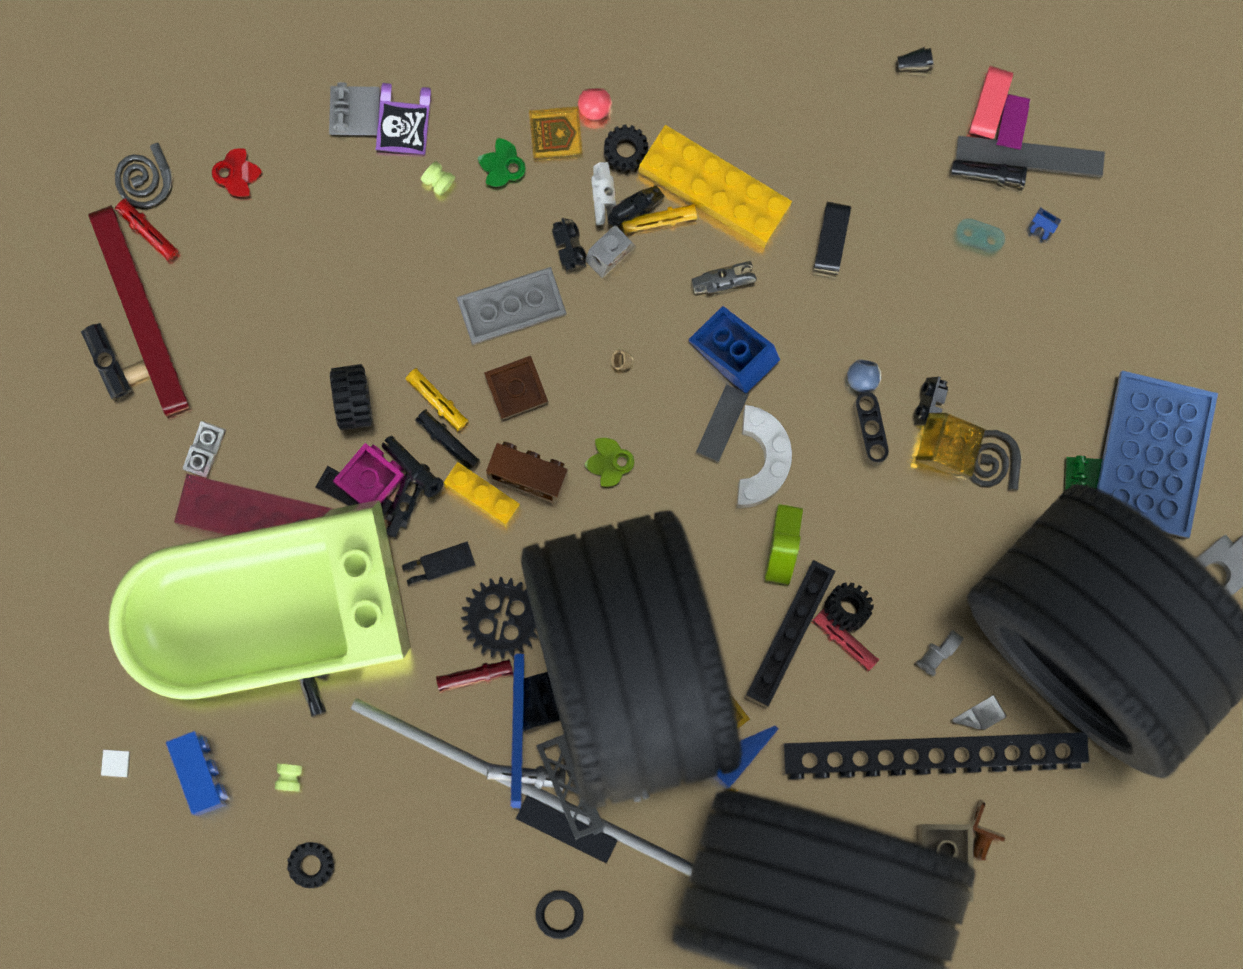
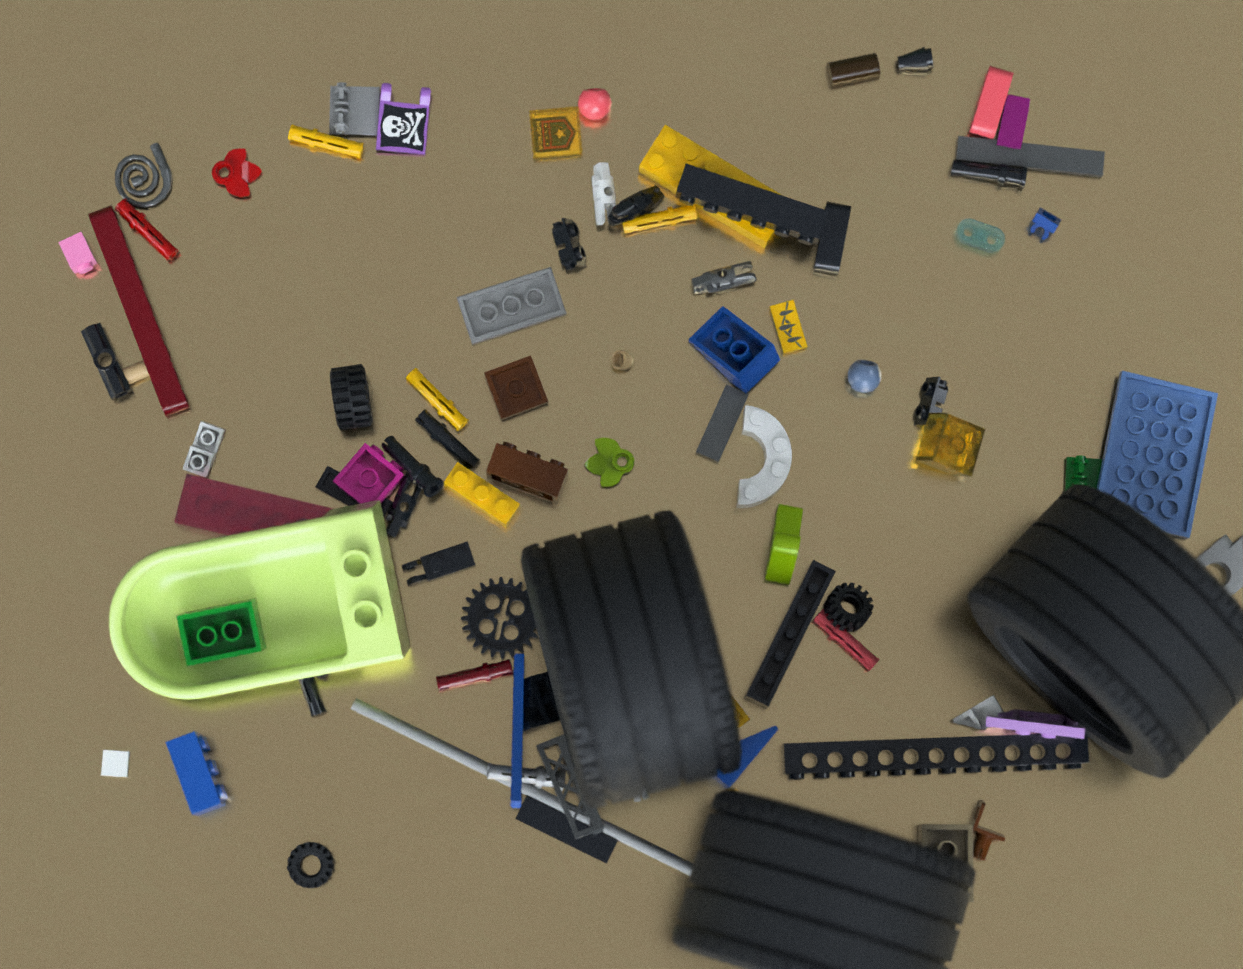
yellowish green wheel [274,764,302,792] -> none
yellowish green wheel [421,161,455,196] -> none
green plate [478,138,526,187] -> none
black tyre [535,891,583,939] -> none
light grey torso [585,225,636,278] -> none
black tyre [604,124,649,172] -> none
black beam [854,392,889,466] -> none
light grey connector [916,630,964,676] -> none
dark grey piece [964,430,1022,491] -> none
none -> bright pink brick [59,232,97,274]
none -> green brick [176,598,267,666]
none -> yellow pin [288,124,364,158]
none -> black brick [675,164,829,245]
none -> yellow tile [769,300,807,355]
none -> dark brown brick [827,53,880,88]
none -> lavender wing [985,709,1085,739]

